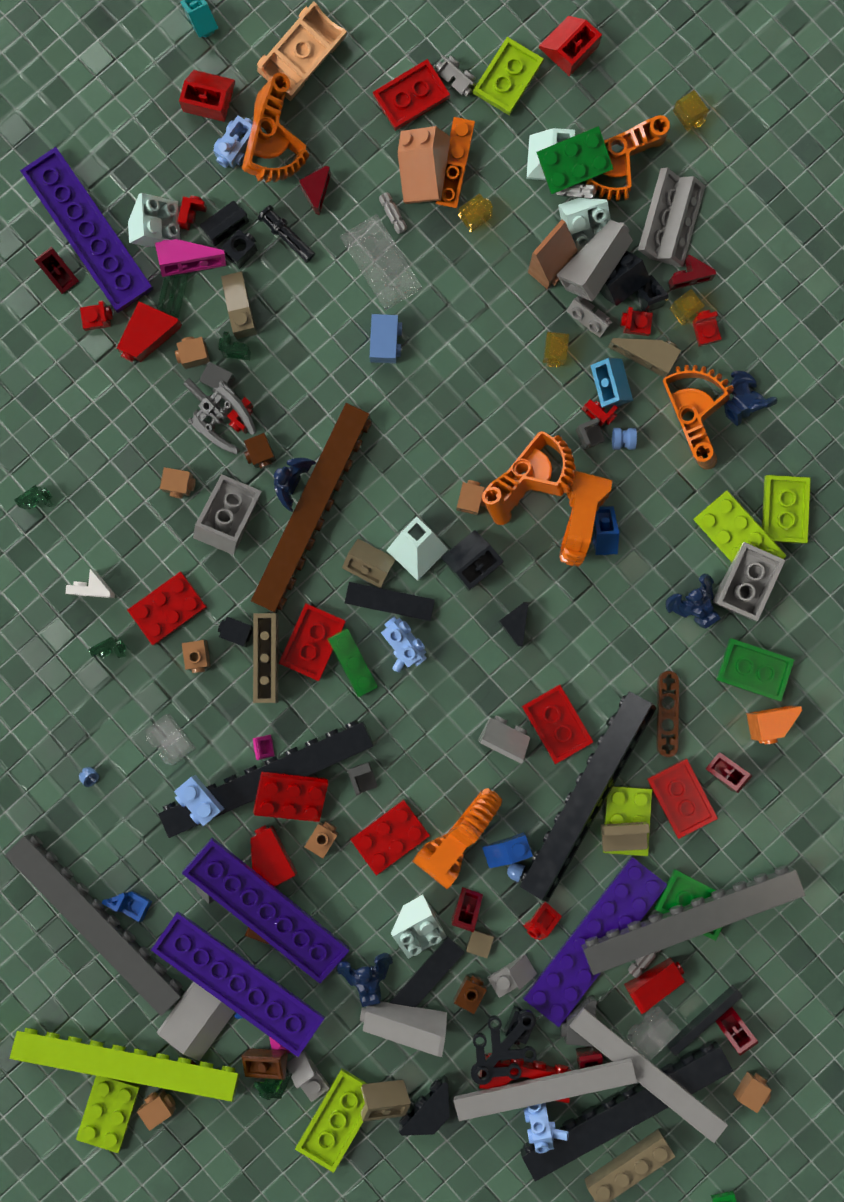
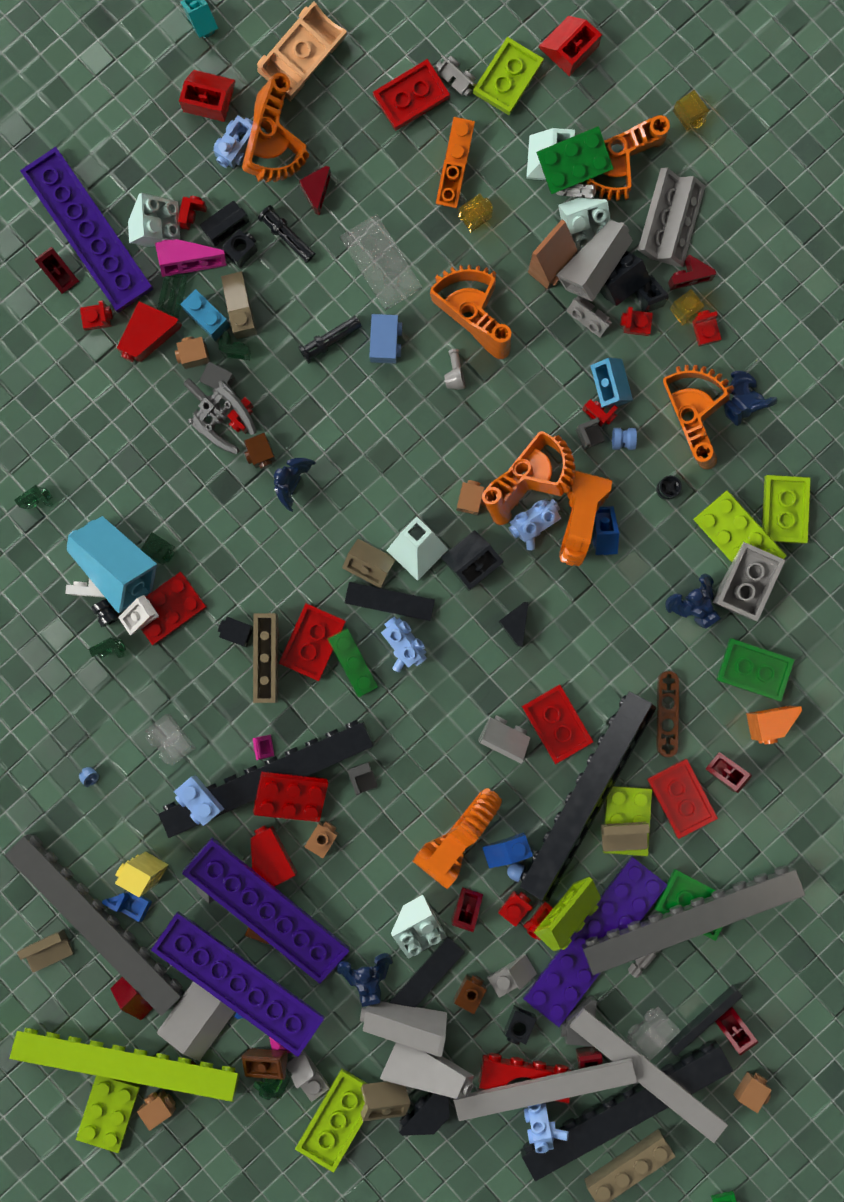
medium nougat brick [160,467,196,499] -> none
medium nougat brick [182,640,211,673] -> none
light grey slope [193,474,262,555] -> none
reddish brown brick [251,403,372,613] -> none
red plate [350,799,430,876] -> none
light grey axle [379,192,407,234] -> none
nougat slope [398,126,451,204] -> none
dark tan tile [466,930,494,958] -> none
black plant [471,1010,536,1085] -> none
clear yellow brick [543,332,569,367] -> none
dark tan slope [608,338,681,378] -> none
red slope [624,958,685,1014] -> none
none -> dark tan panel [17,929,74,972]
none -> medium azure slope [67,516,157,613]
none -> black wheel [91,599,120,627]
none -> dark red slope [110,977,153,1020]
none -> light yellow brick [115,852,169,898]
none -> white slope [118,595,159,635]
none -> clear green bracket [141,532,175,565]
none -> dark azure brick [180,289,230,341]
none -> black pin [298,315,362,364]
none -> light grey slope [380,1043,474,1099]
none -> orange arm [430,264,512,359]
none -> light grey bar [444,349,466,390]
none -> red bracket [498,891,533,927]
none -> light blue brick [509,499,561,550]
none -> lime slope [534,877,601,951]
none -> black wheel [656,475,682,500]

